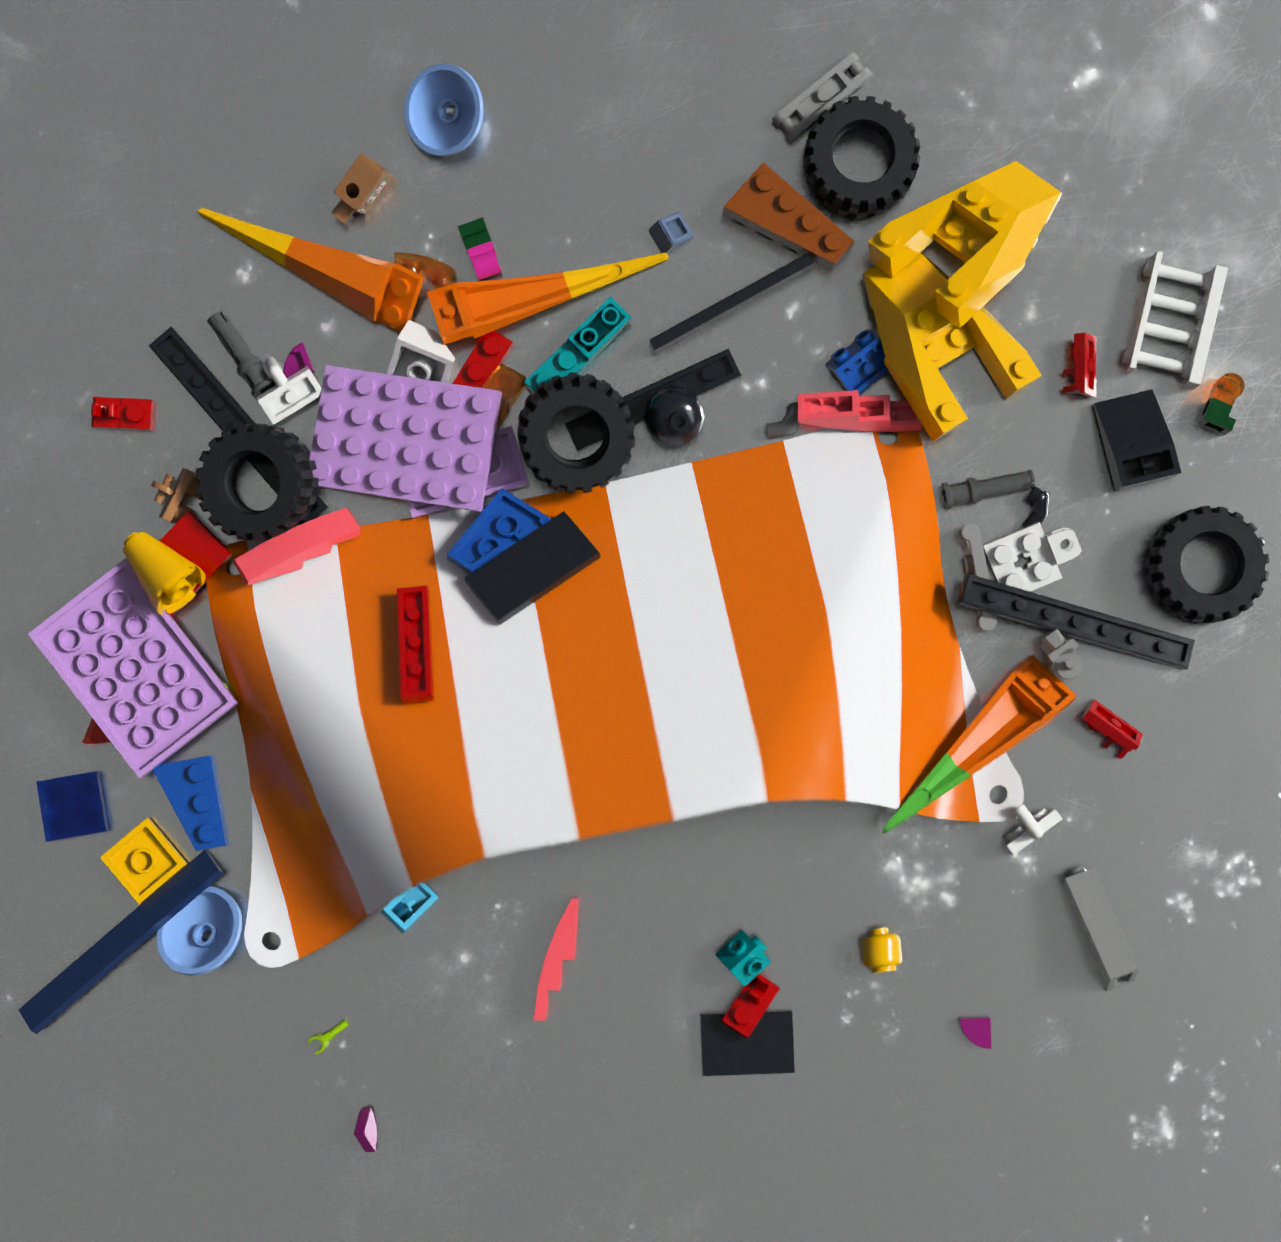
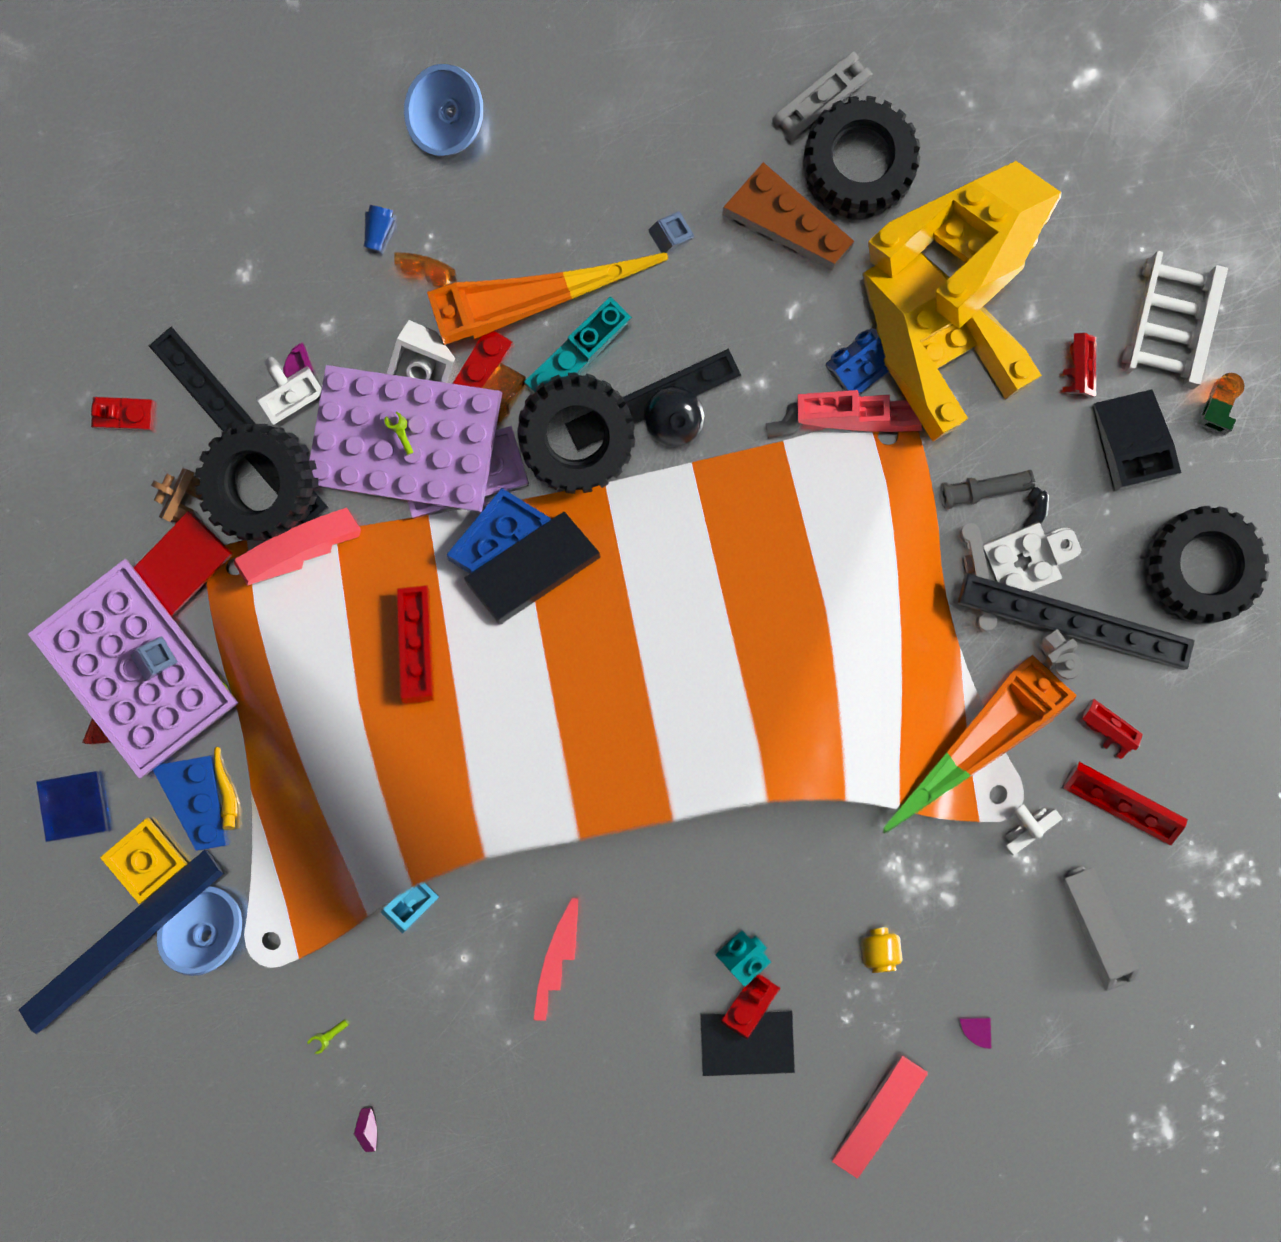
yellow cone [123,532,206,615] -> none
orange plate [196,208,424,332] -> none
dark grey pin [207,311,276,398] -> none
medium nougat torso [331,153,396,223] -> none
leg [457,217,502,281] -> none
black tile [649,254,813,355] -> none
none -> sand blue slope [131,636,177,681]
none -> yellow animal [214,747,237,830]
none -> blue cone [363,205,394,251]
none -> lime hand [384,412,414,456]
none -> coral slope [832,1056,928,1179]
none -> red plate [1063,762,1188,846]

